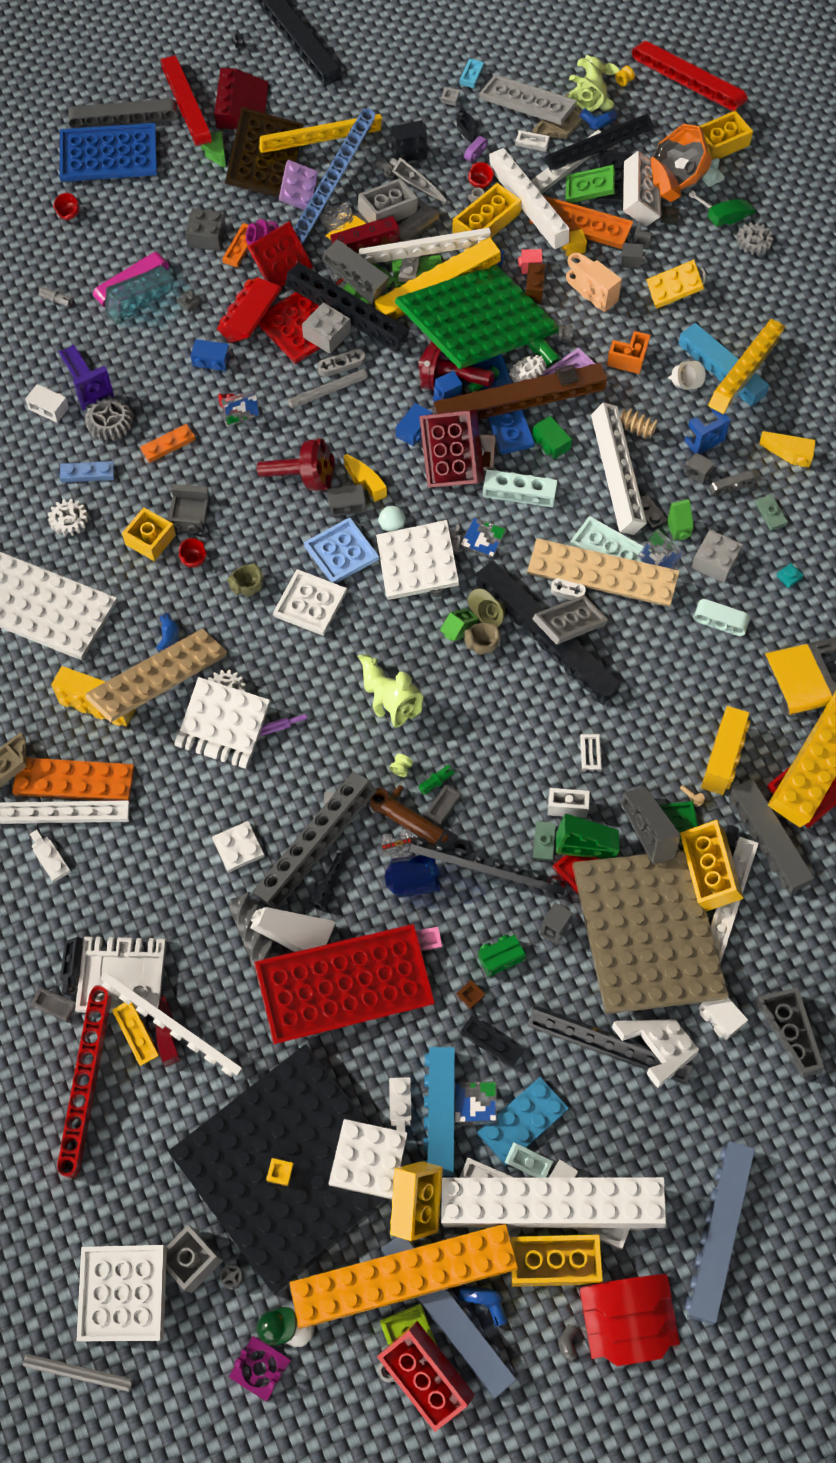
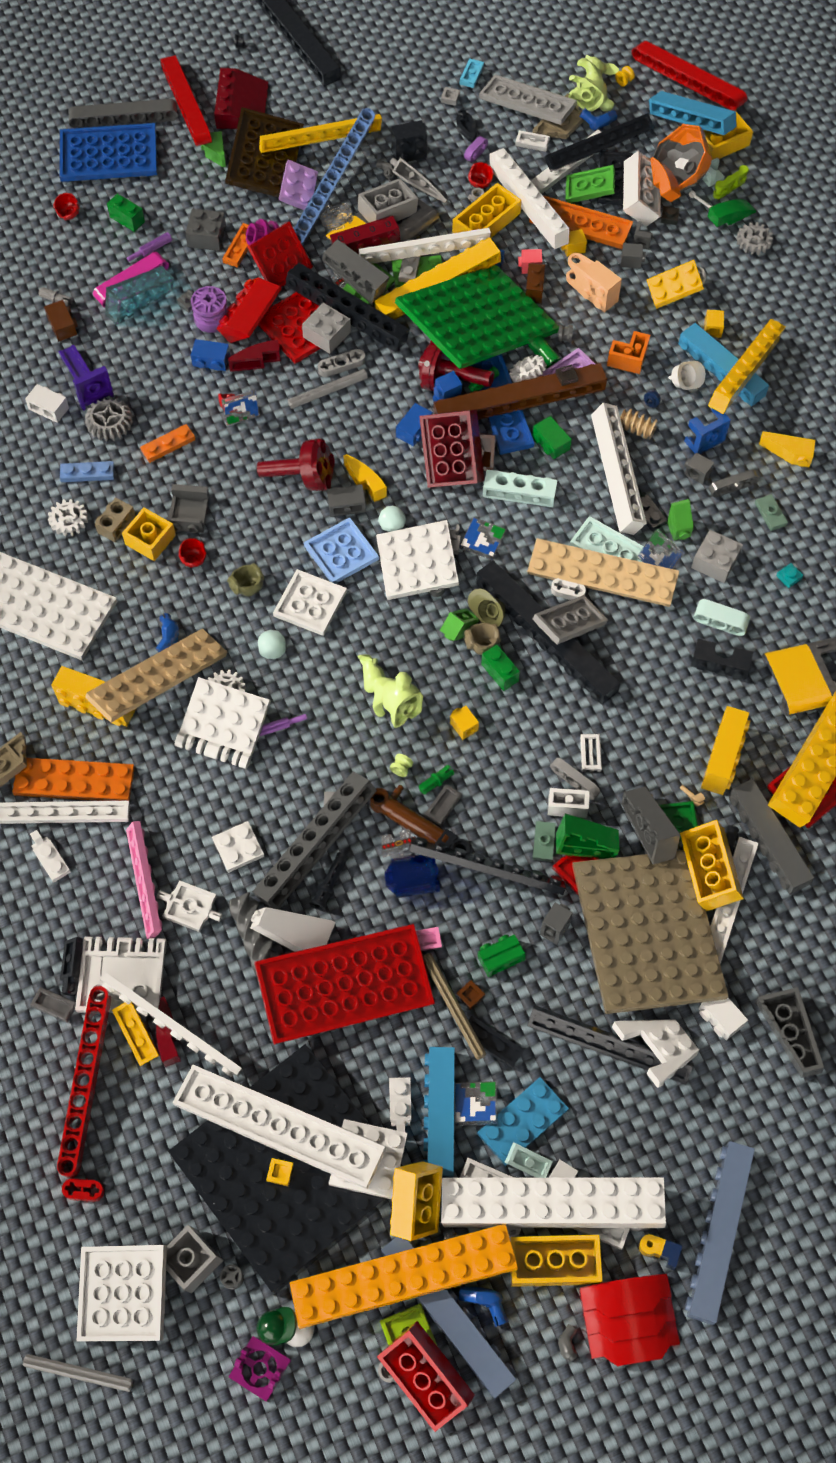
none -> reddish brown brick [44,300,78,342]
none -> red beam [62,1179,104,1202]
none -> dark tan brick [95,497,136,543]
none -> green brick [107,193,145,232]
none -> bright pink plate [126,821,162,939]
none -> medium lavender axle [127,232,172,262]
none -> white plate [157,880,223,932]
none -> white plate [173,1065,386,1189]
none -> medium lavender wheel [191,286,228,333]
none -> dark red slope [228,340,281,372]
none -> light aqua hair [258,630,286,659]
none -> dark tan axle [423,953,486,1060]
none -> yellow brick [450,706,479,740]
none -> green brick [481,645,520,691]
none -> light grey beam [550,758,600,800]
none -> leg [639,1234,682,1270]
none -> dark blue plate [644,391,661,408]
none -> dark azure brick [649,91,736,135]
none -> black arch [691,639,753,679]
none -> yellow brick [704,310,724,338]
none -> lime plate [713,165,749,200]

